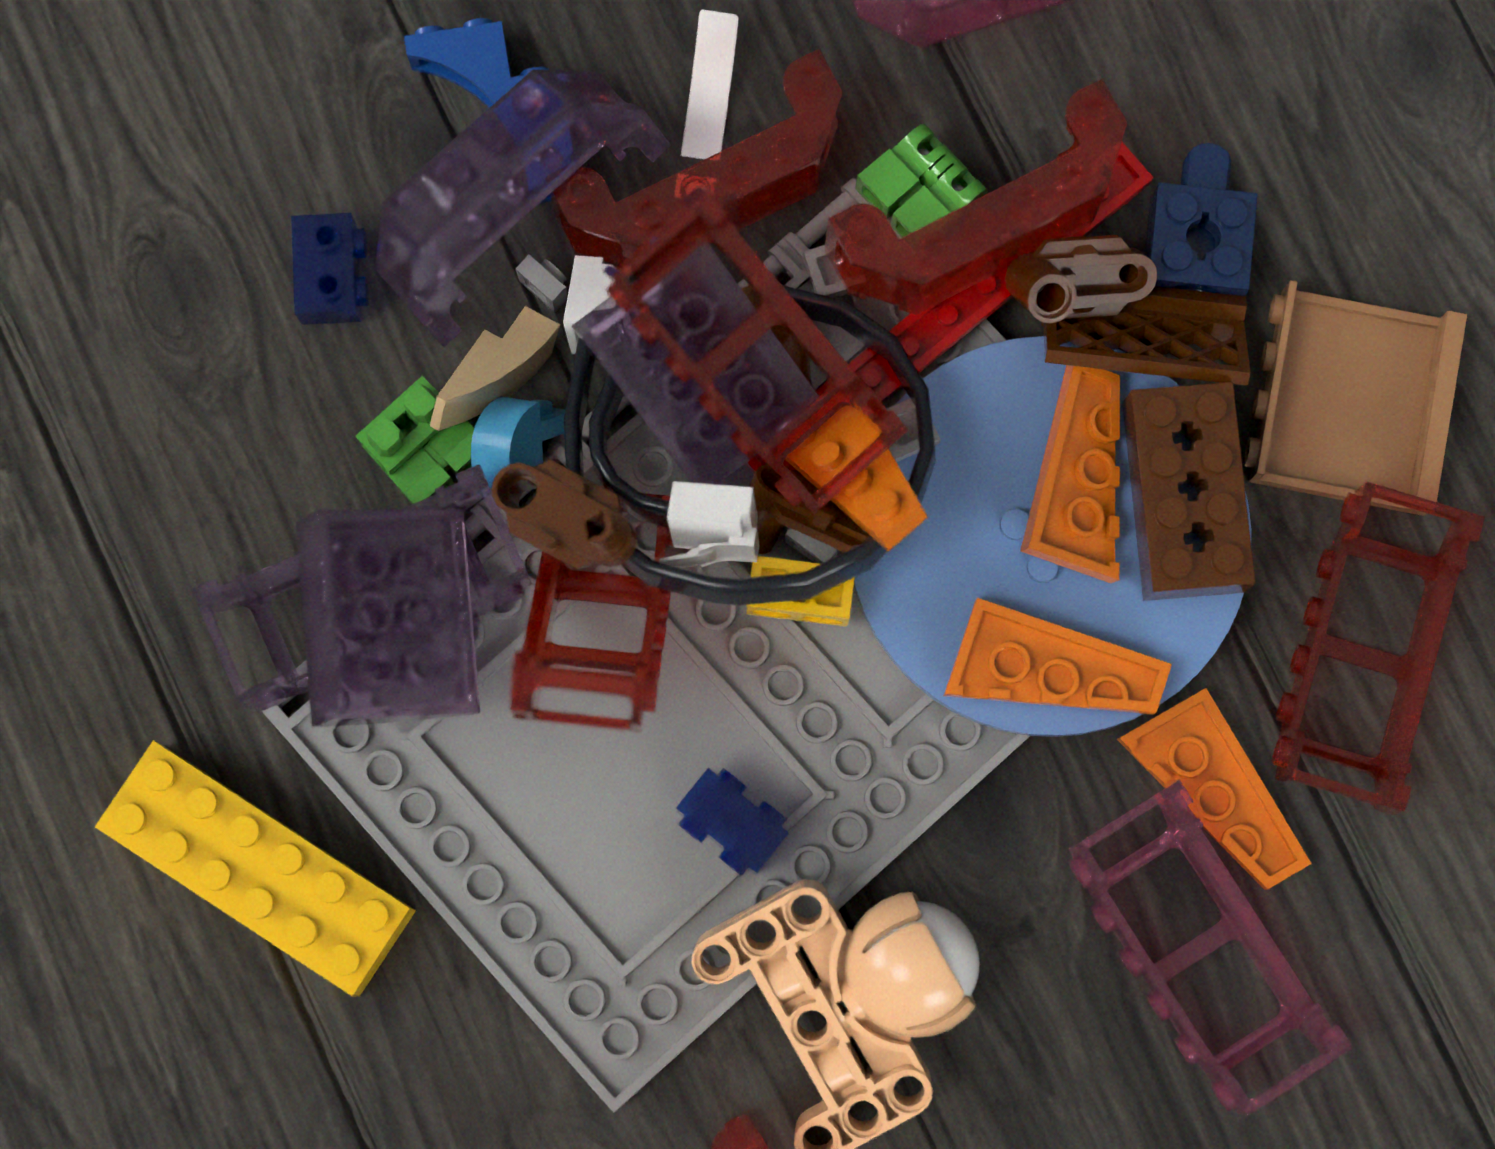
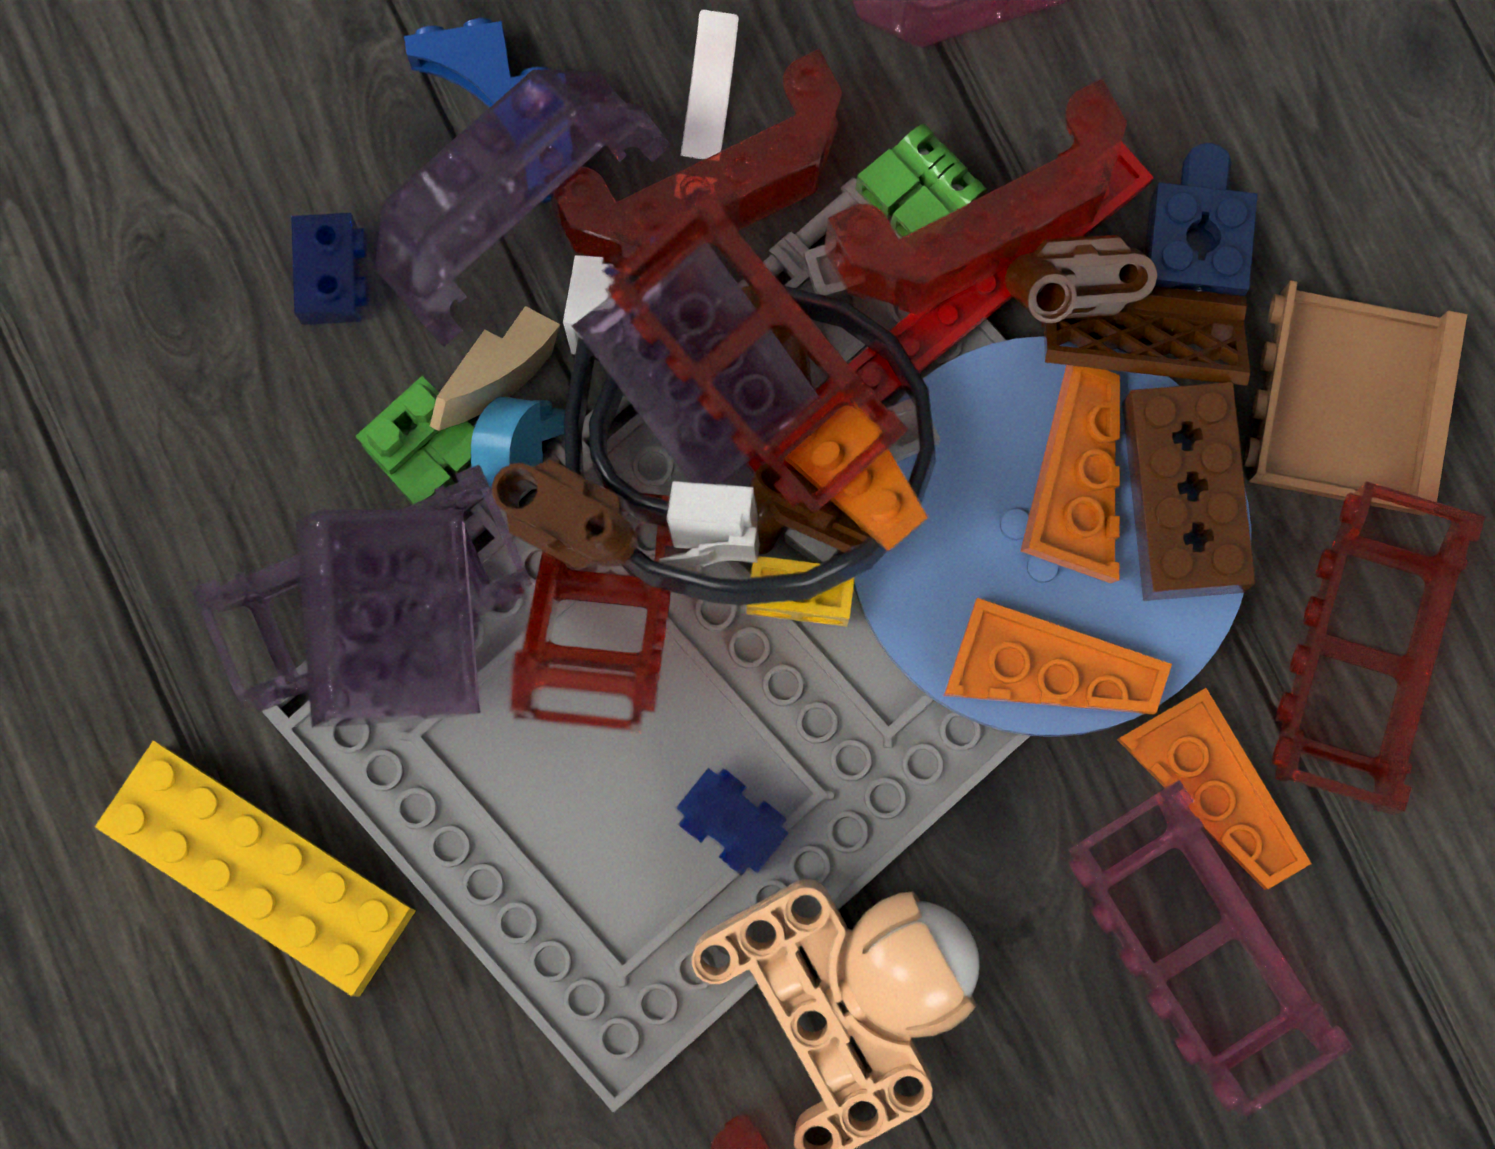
light grey plate [516,255,568,313] -> none

